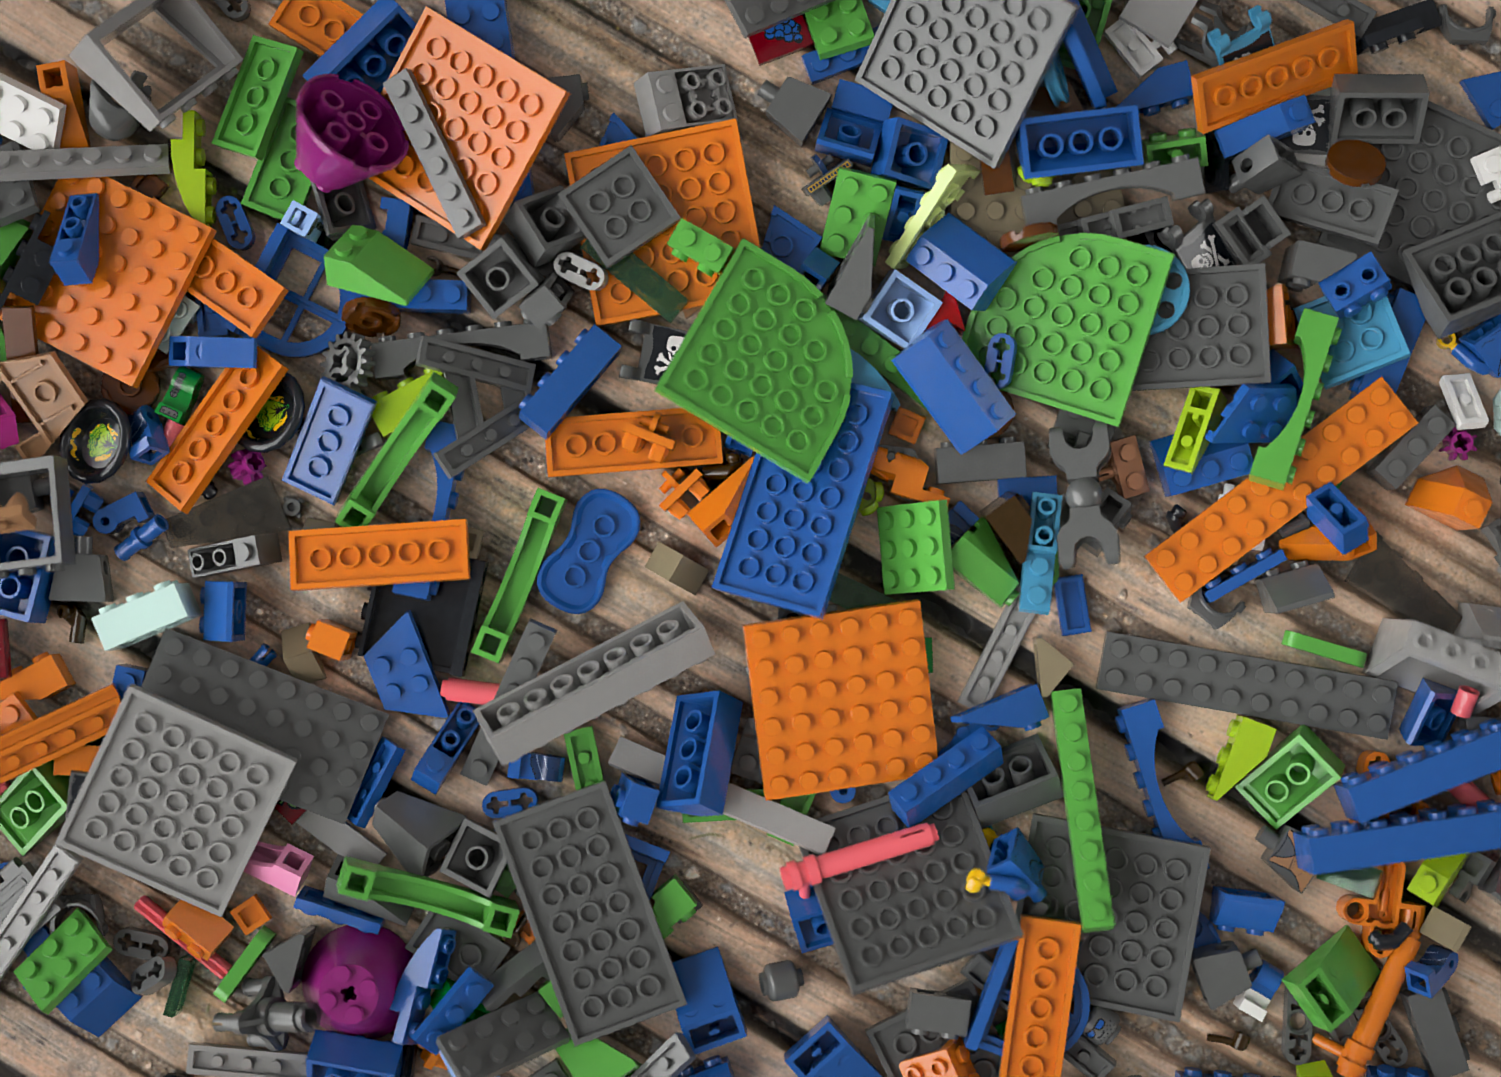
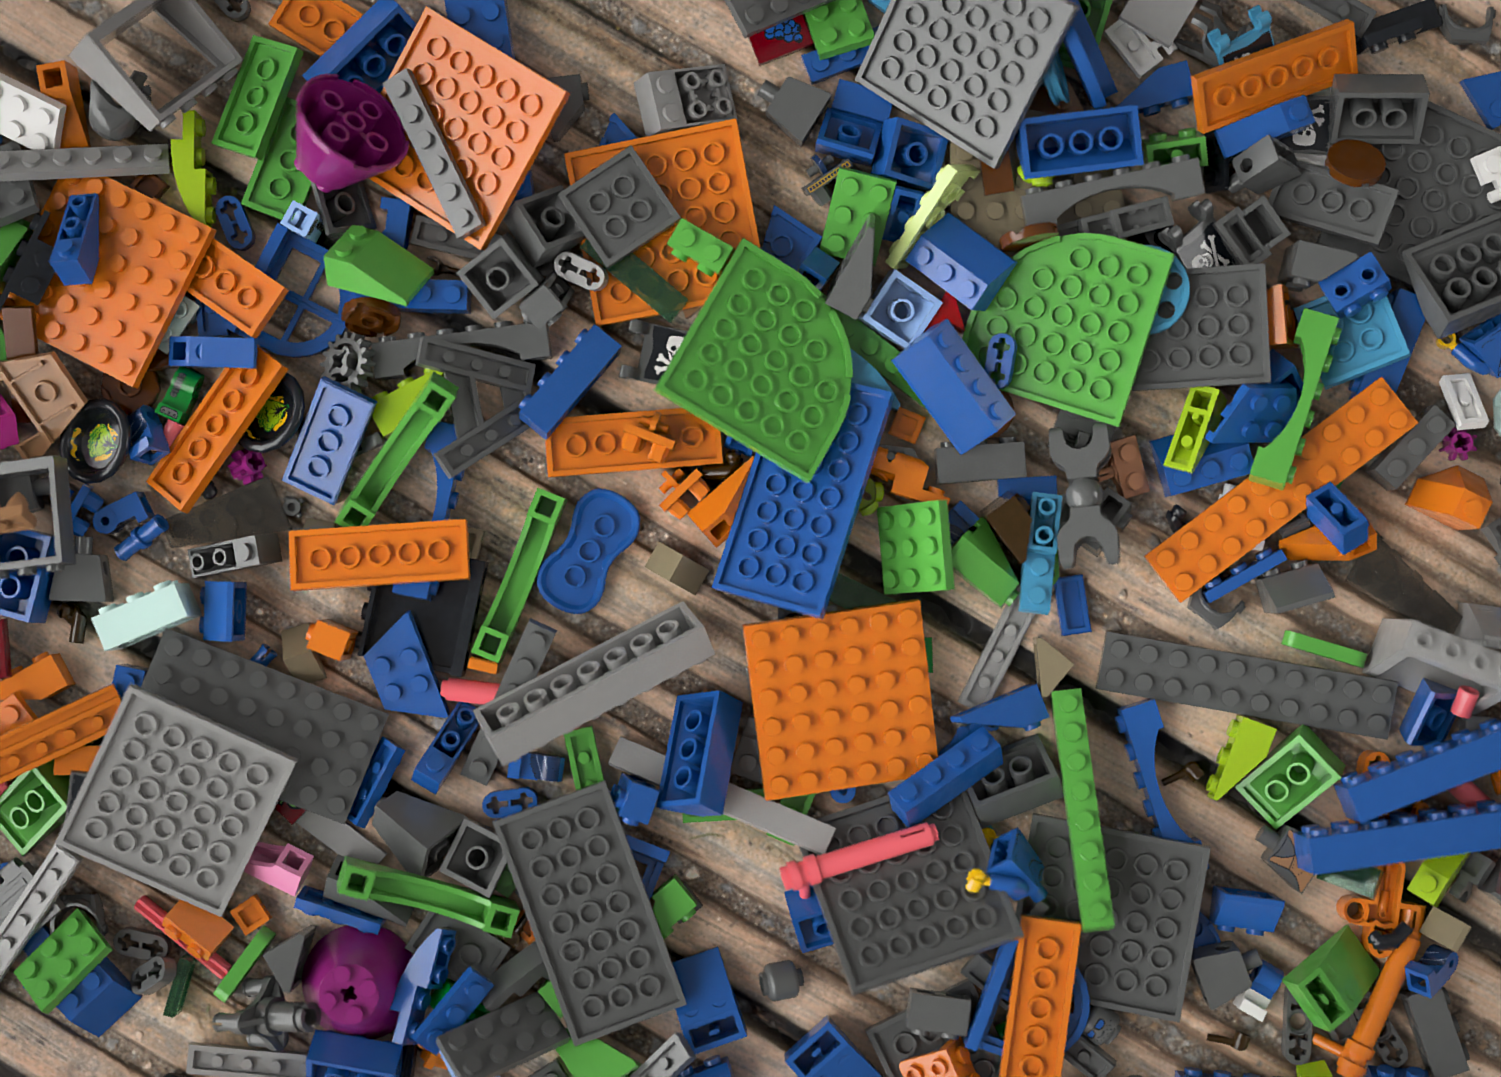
none -> orange tile [467,656,501,674]

